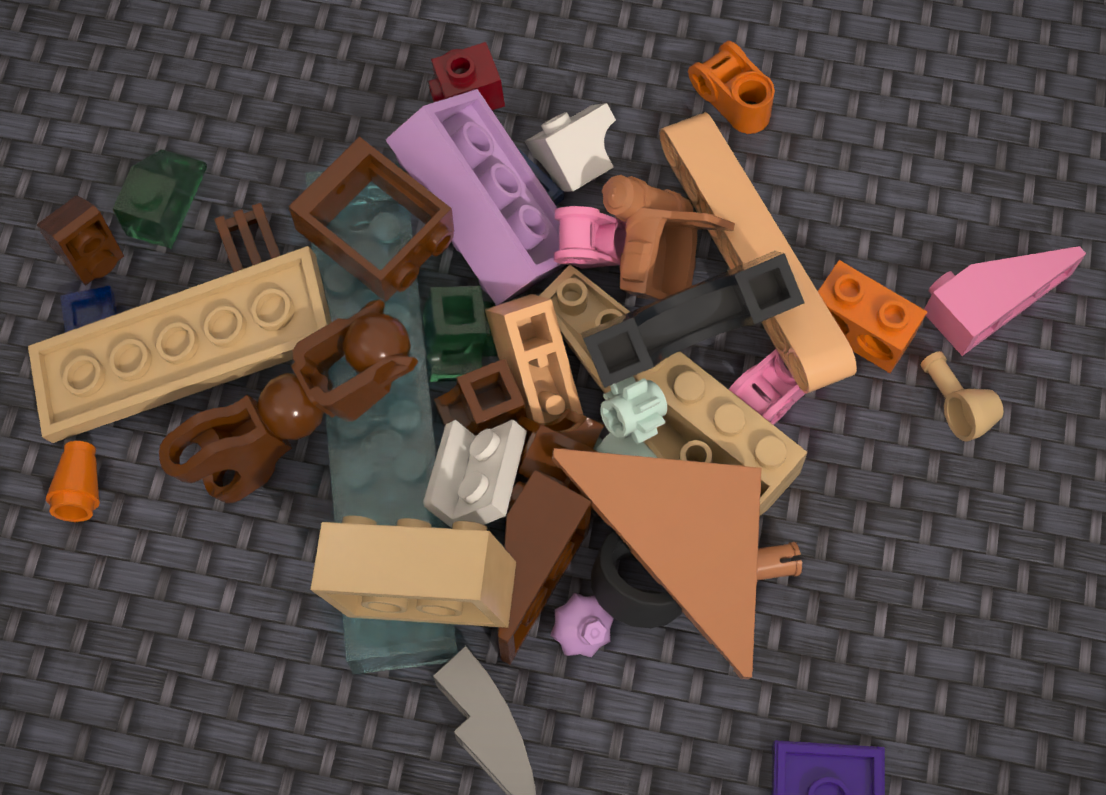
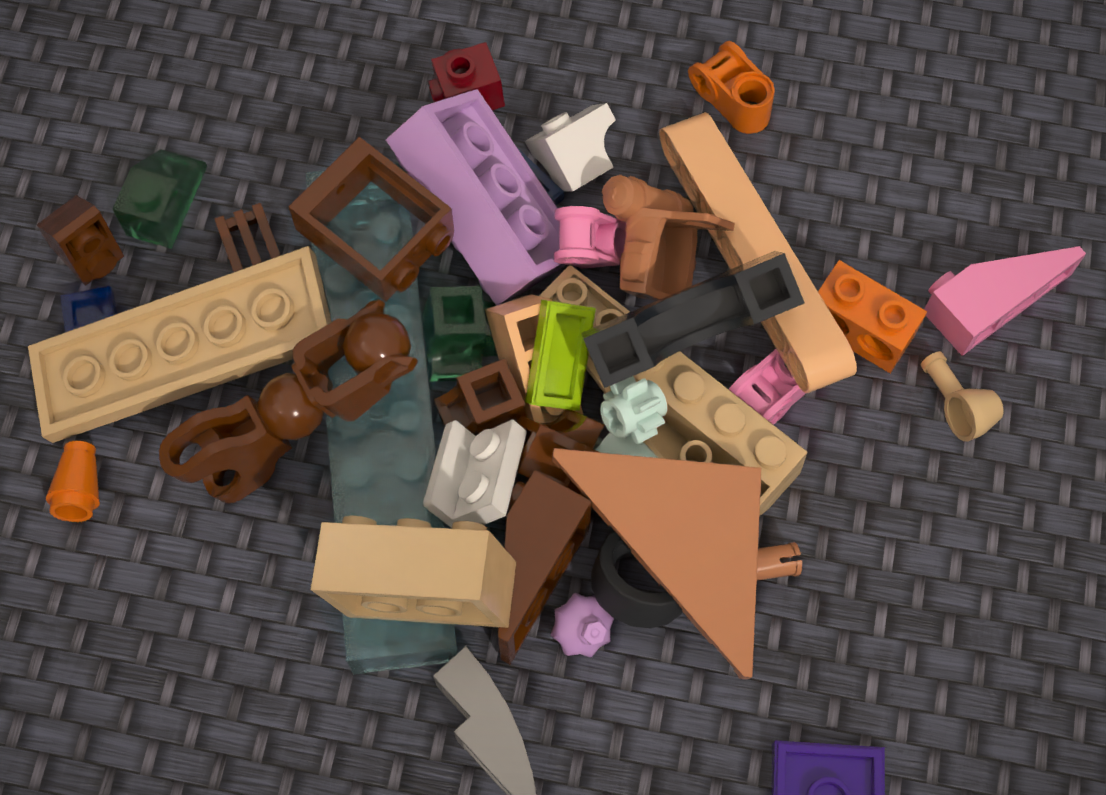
none -> lime tile [525,299,596,411]

